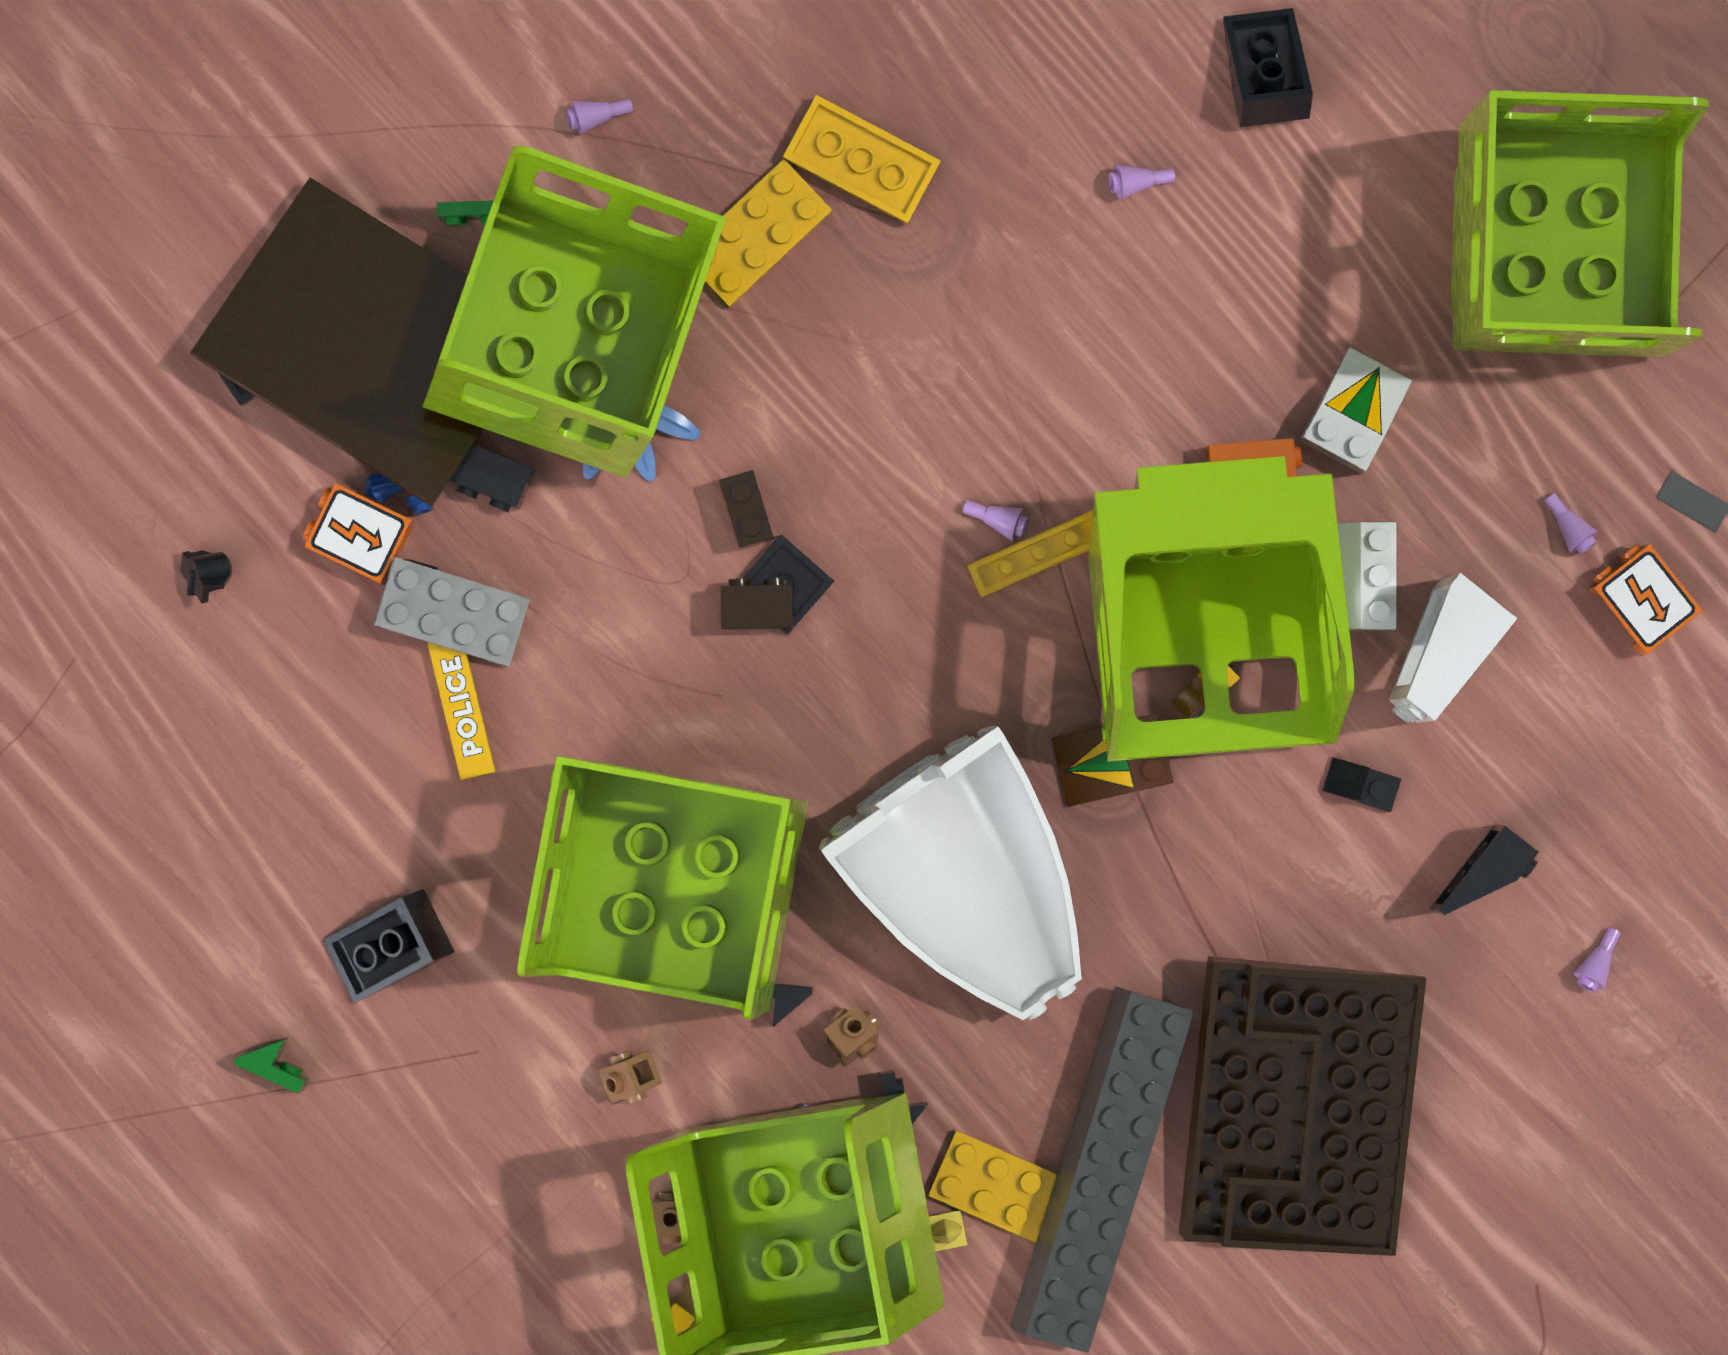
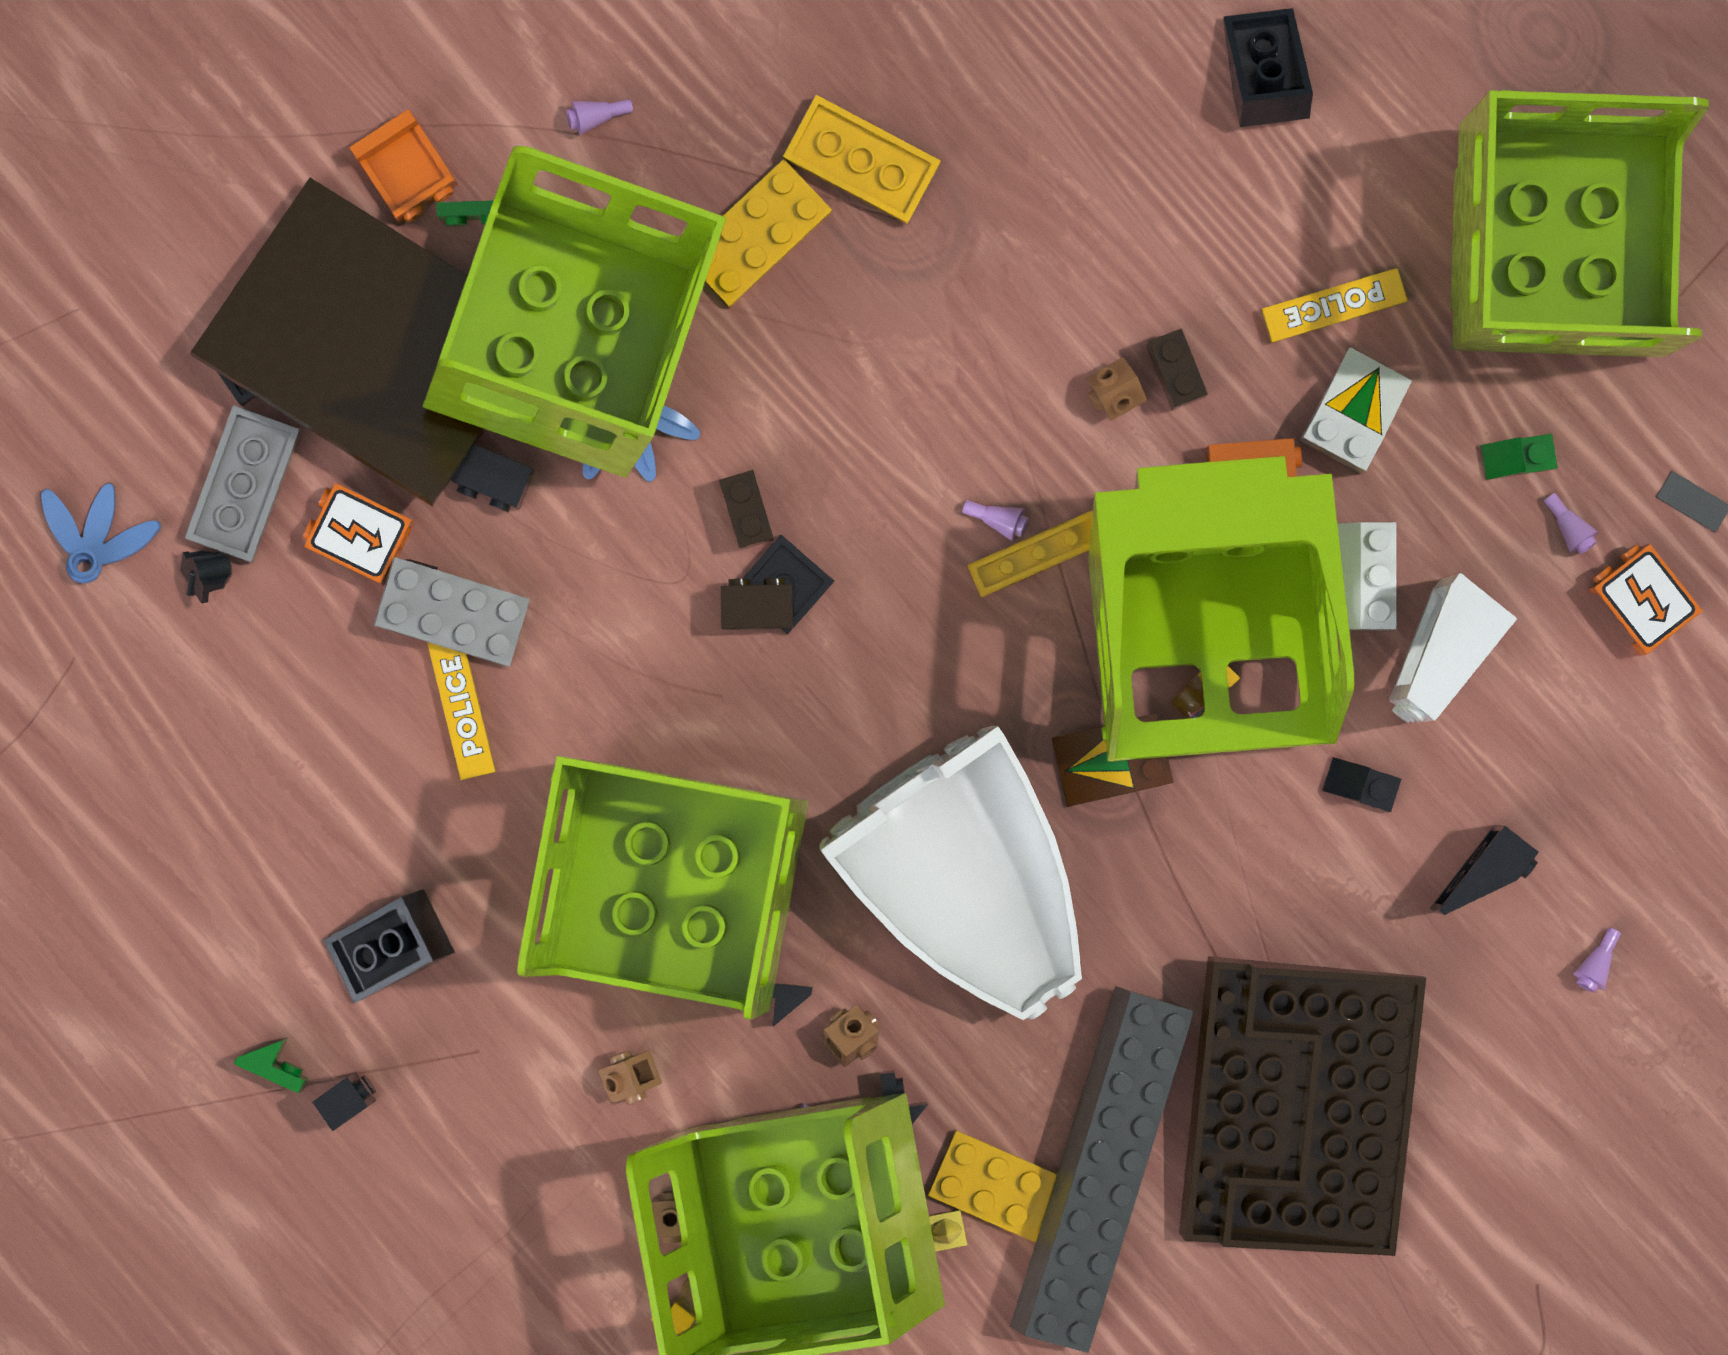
blue piece [364,473,433,515] -> none
lavender cone [1108,164,1175,200] -> none
none -> medium blue plant [41,483,161,584]
none -> light grey plate [185,405,301,563]
none -> black brick [312,1072,376,1131]
none -> orange panel [349,109,458,223]
none -> medium nougat brick [1086,357,1147,421]
none -> dark brown brick [1146,328,1208,411]
none -> yellow tile [1261,268,1408,343]
none -> green slope [1480,434,1558,480]

